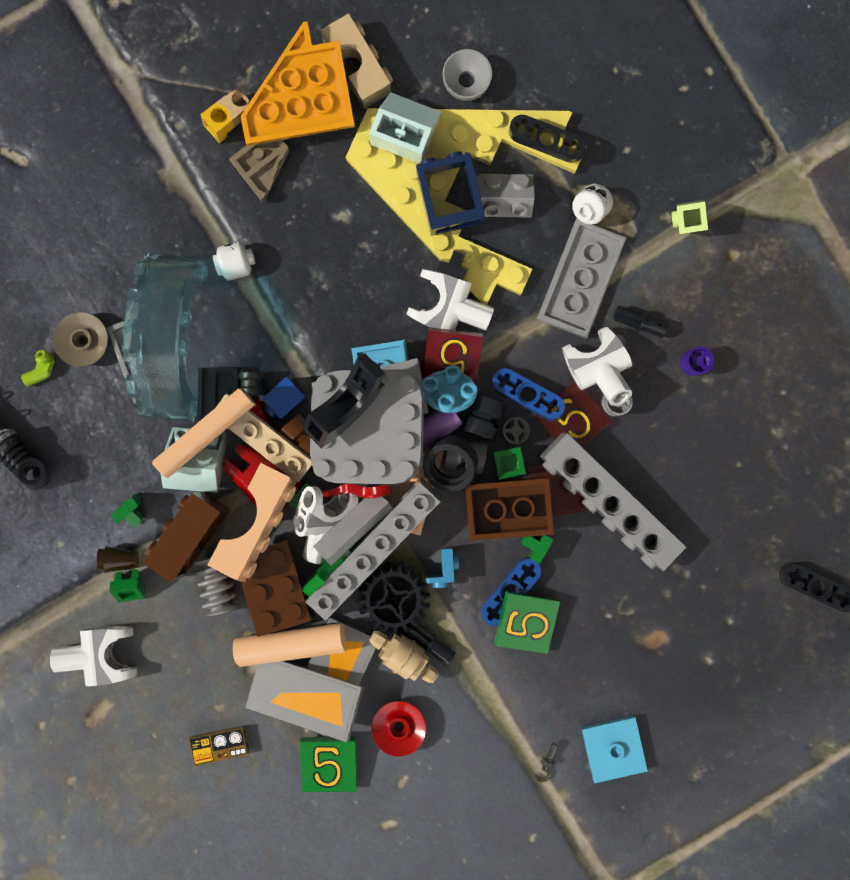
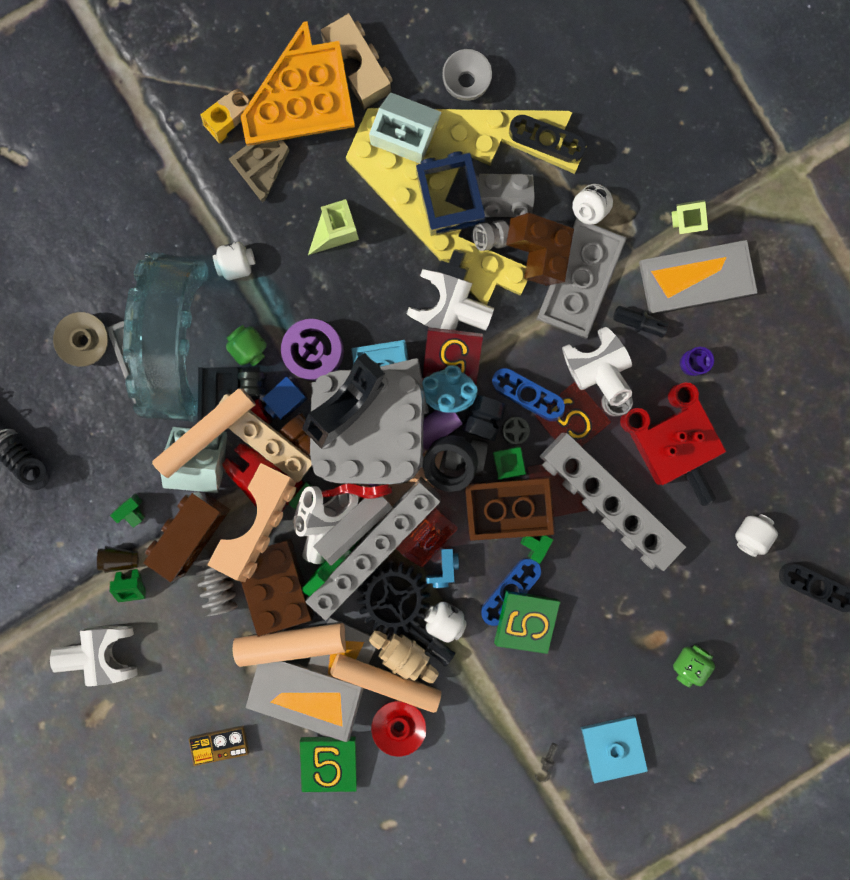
lime arm [21,350,55,387] -> none
none -> bright green head [226,325,267,366]
none -> medium lavender wheel [281,319,344,381]
none -> yellowish green slope [308,199,359,255]
none -> light nougat brick [330,653,441,713]
none -> clear red tile [396,508,458,567]
none -> white head [424,602,466,643]
none -> light grey wheel [473,220,509,251]
none -> reddish brown brick [506,213,574,286]
none -> red piece [620,382,726,506]
none -> light grey tile [639,240,757,315]
none -> bright green head [673,644,715,688]
none -> white head [735,514,778,557]

